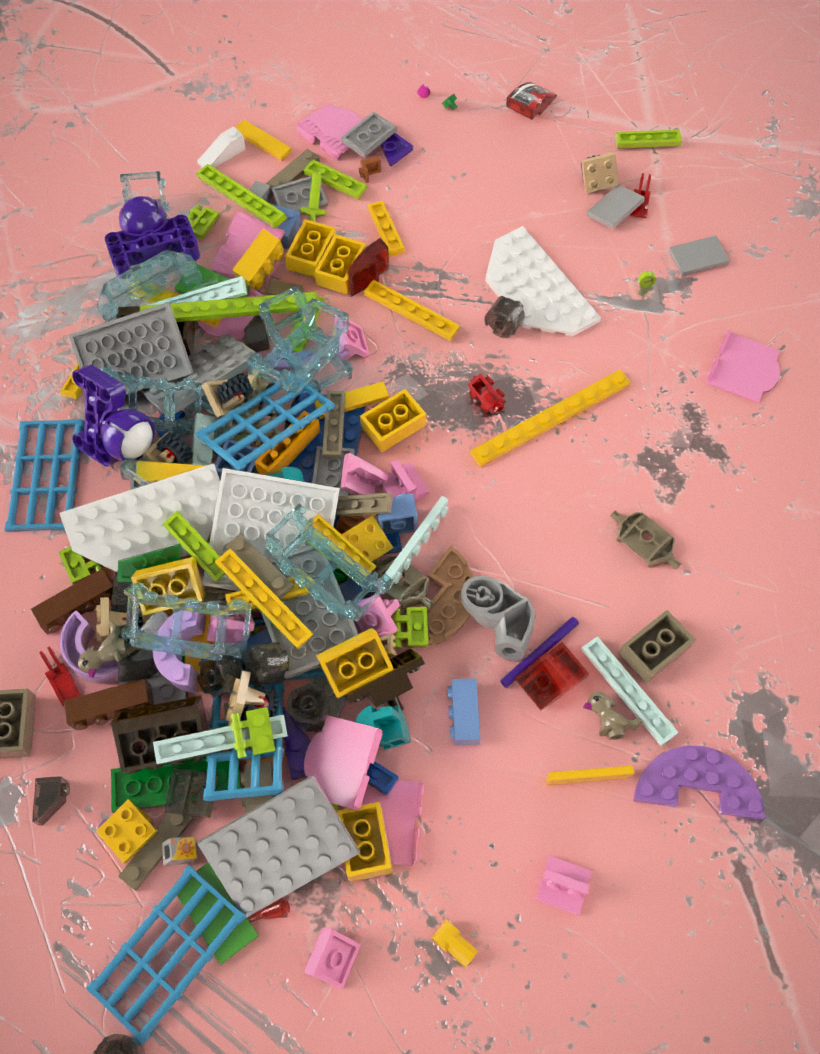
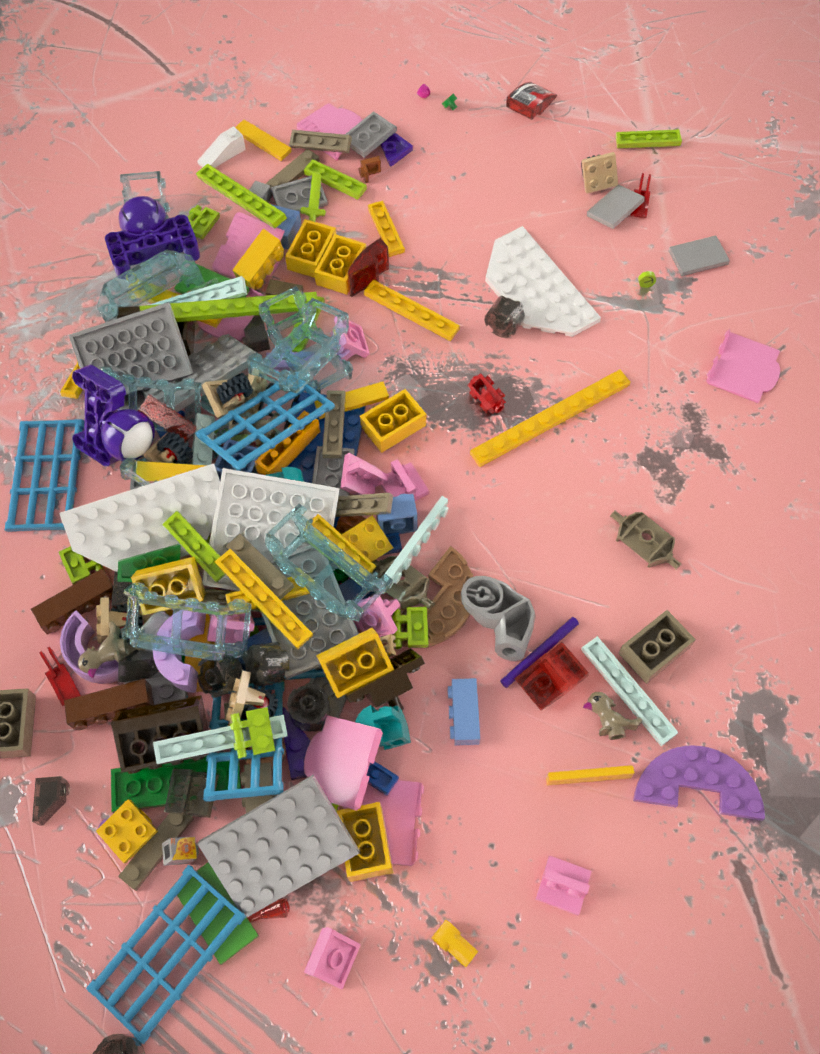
none -> clear red plate [138,394,197,442]
none -> dark tan plate [289,130,352,153]

